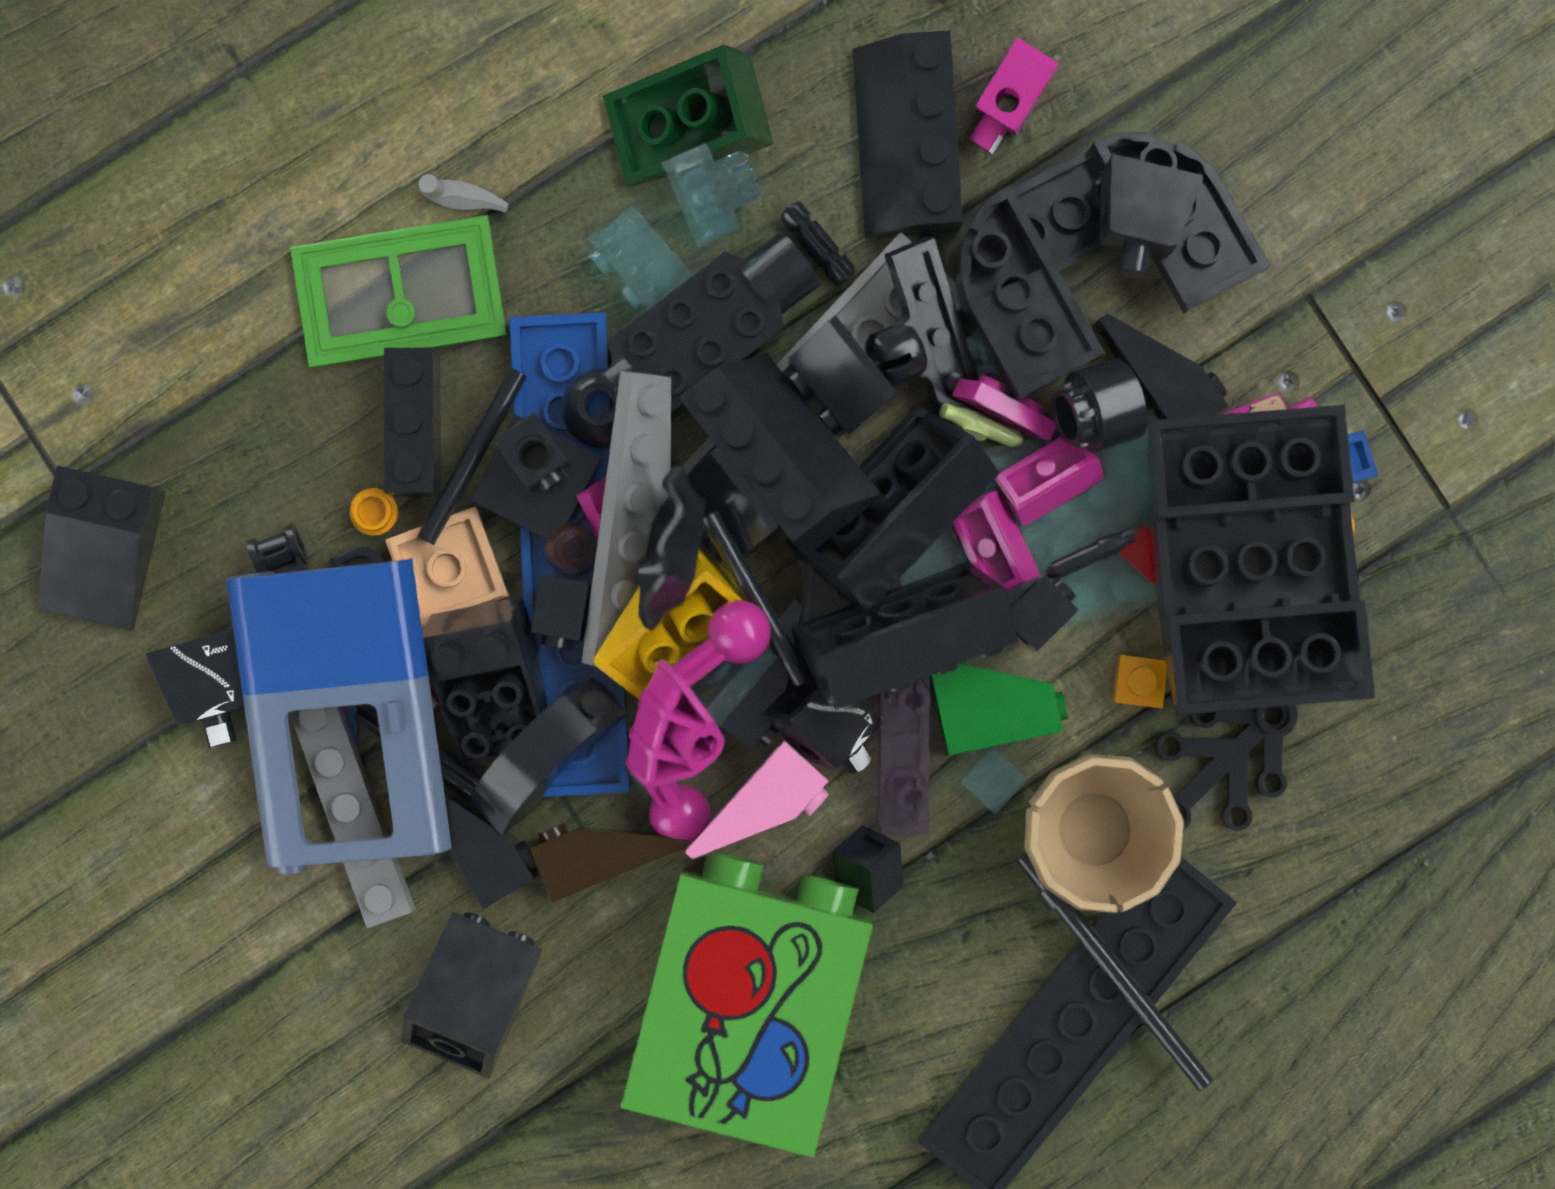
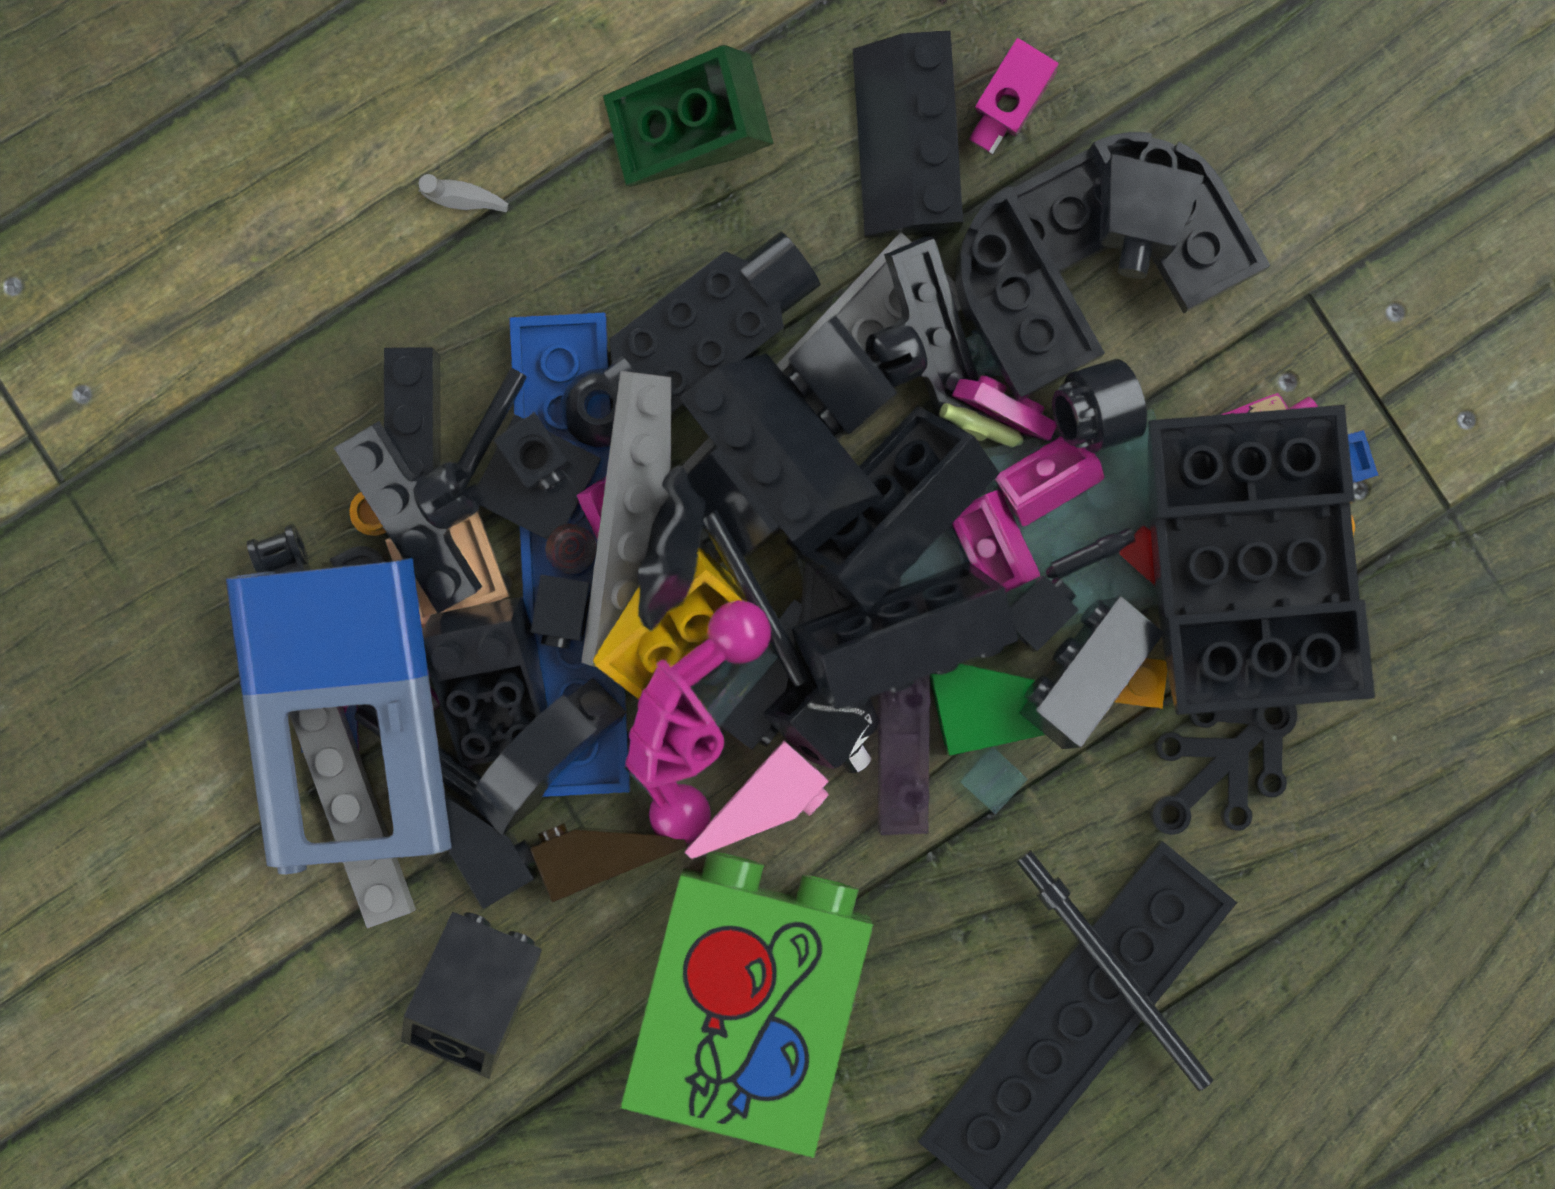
black slope [38,466,166,630] -> none
black torso [146,630,244,748] -> none
bright green door [290,215,508,368] -> none
clear light blue bracket [587,205,694,312] -> none
clear light blue hinge [662,143,761,248] -> none
black axle [781,201,855,286] -> none
black panel [832,825,903,913] -> none
tan plate [1024,754,1184,914] -> none
black slope [1093,313,1229,420] -> none
none -> black plate [334,421,483,613]
none -> brick [1019,596,1164,749]

